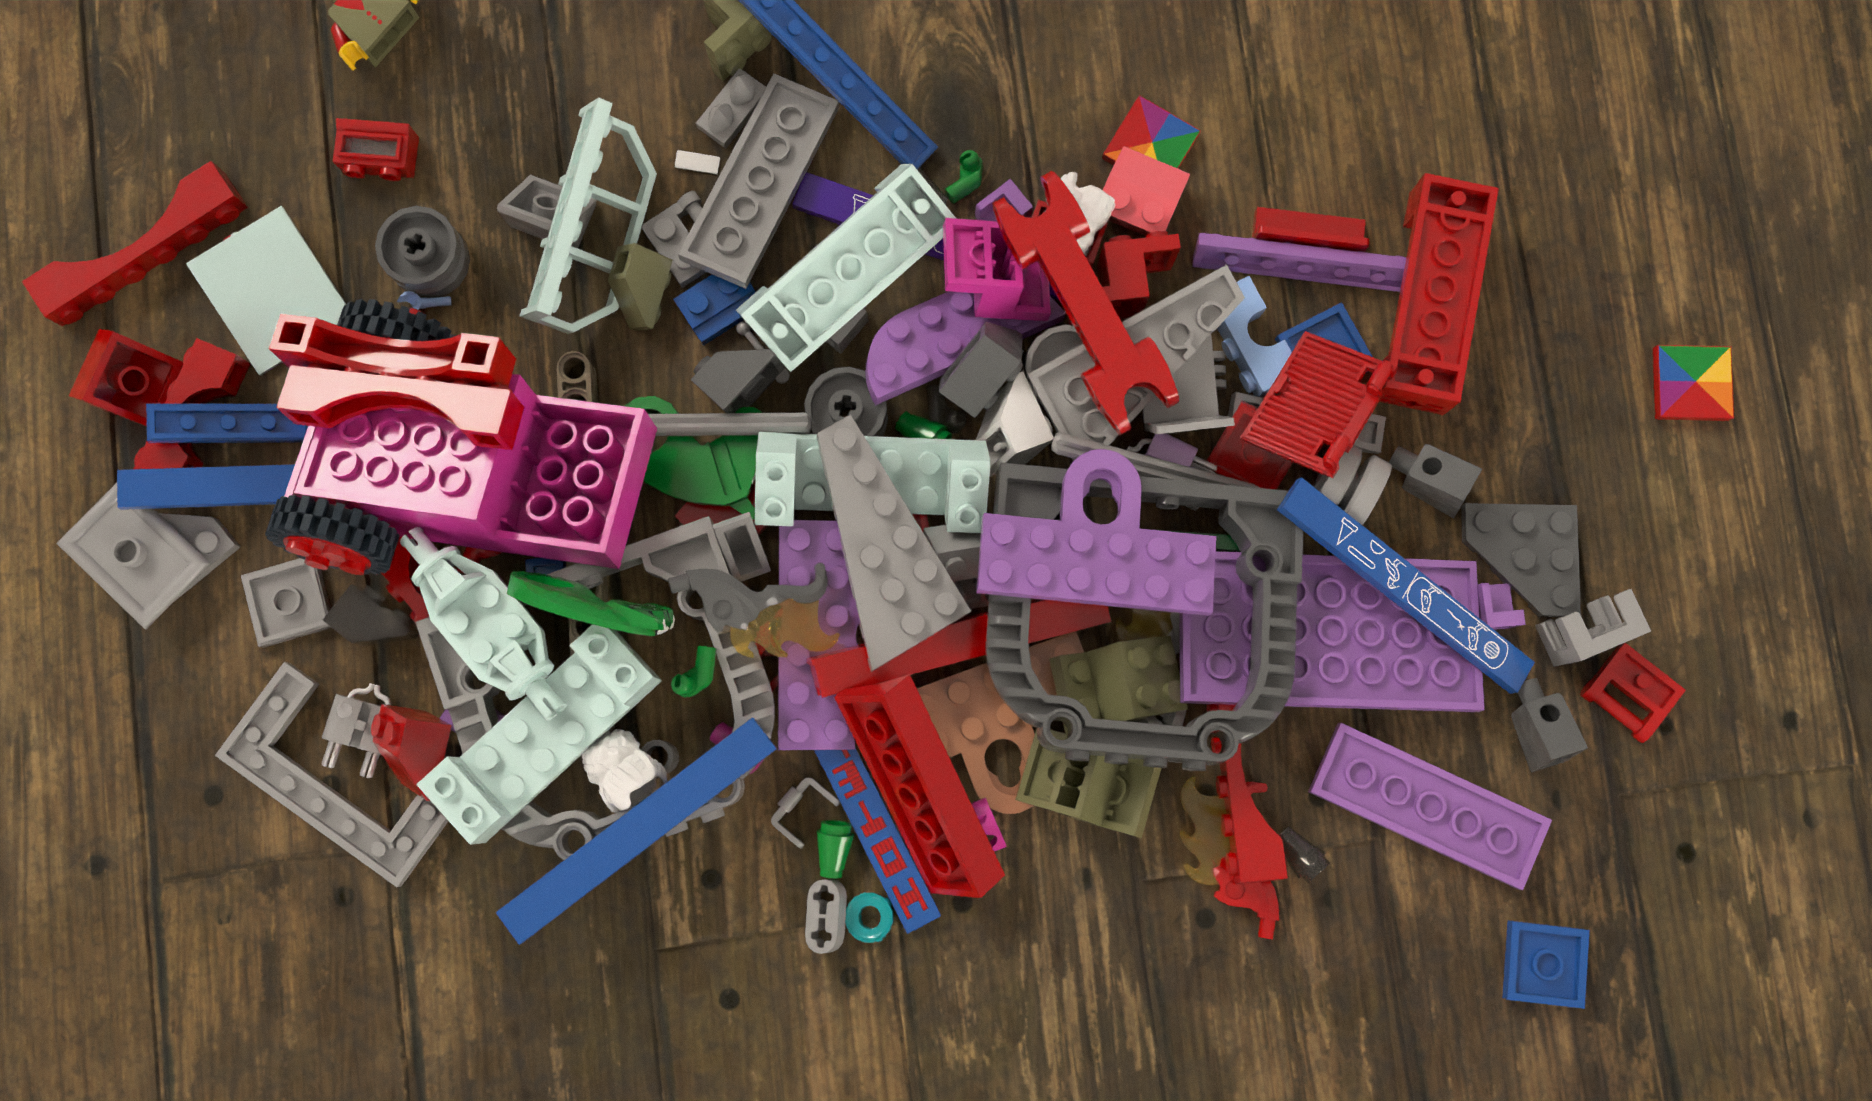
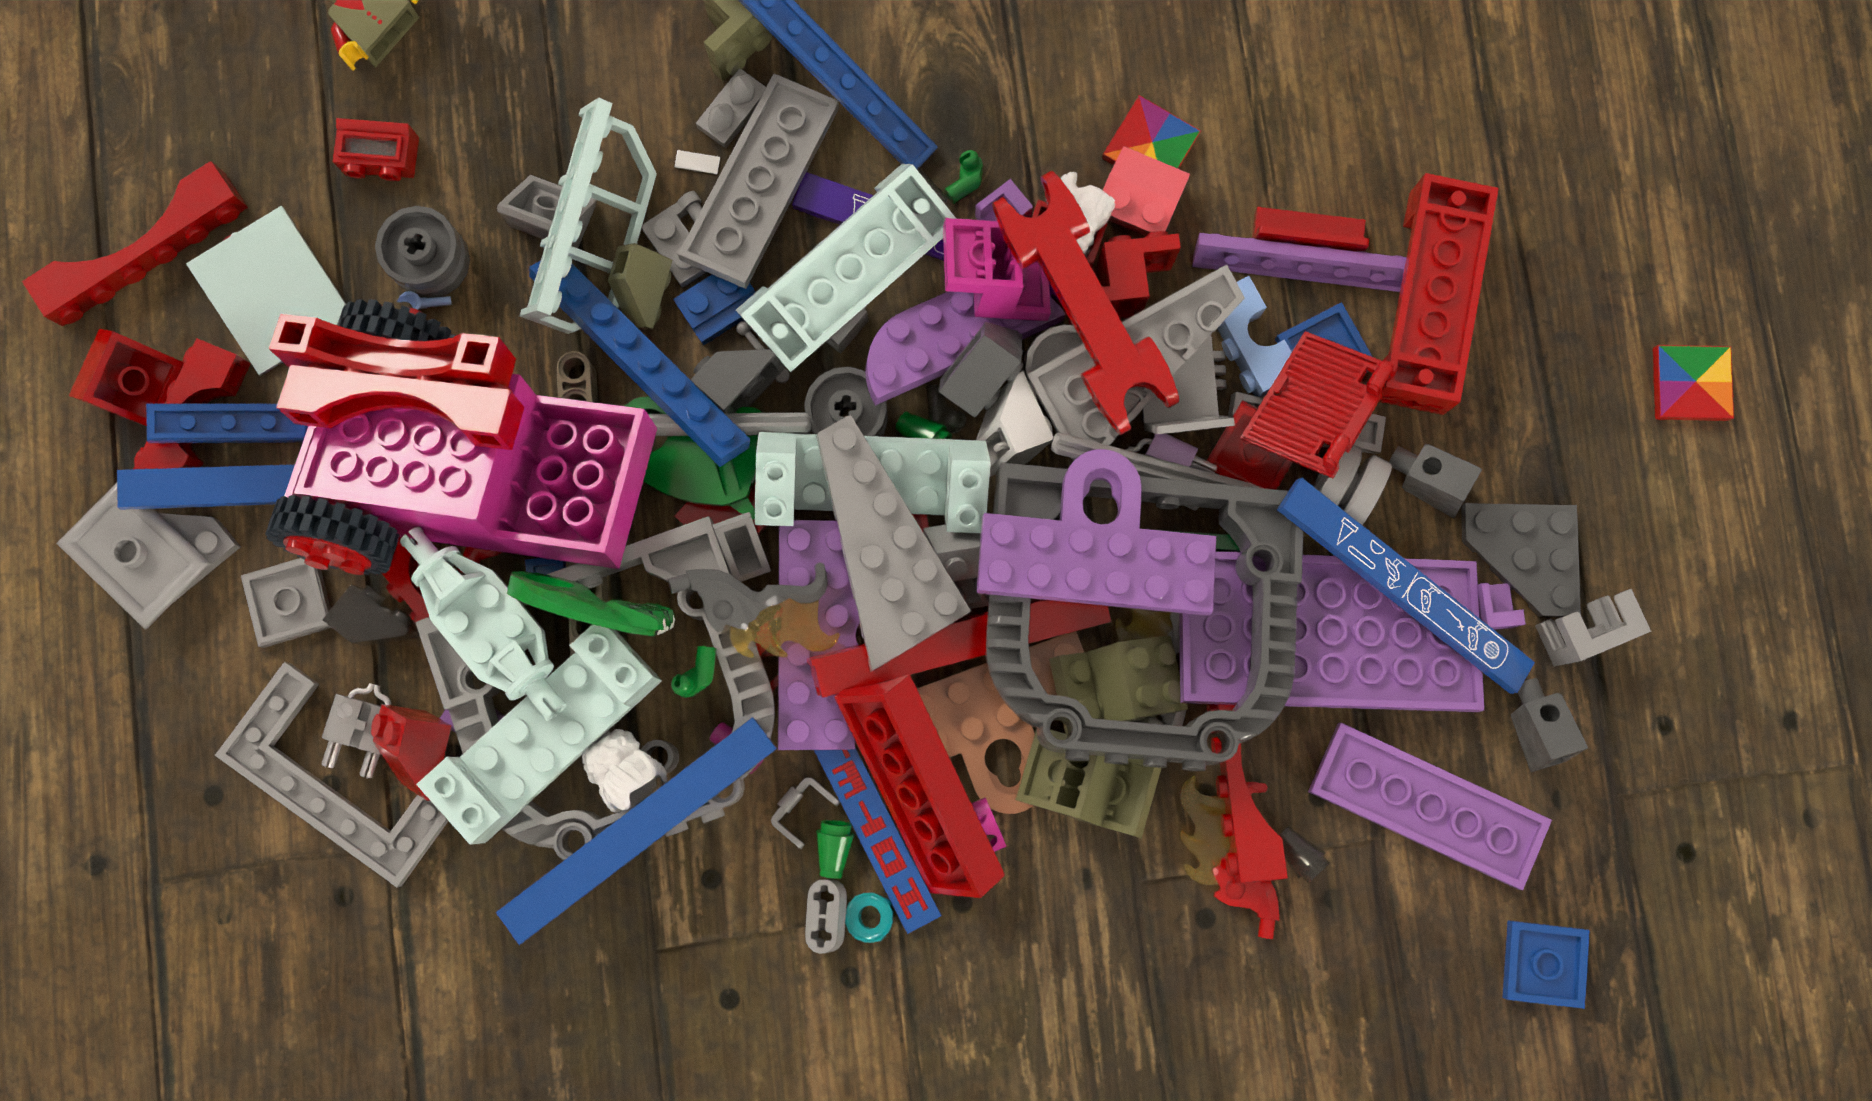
red plate [1580,643,1686,743] -> none
none -> blue plate [529,260,750,467]

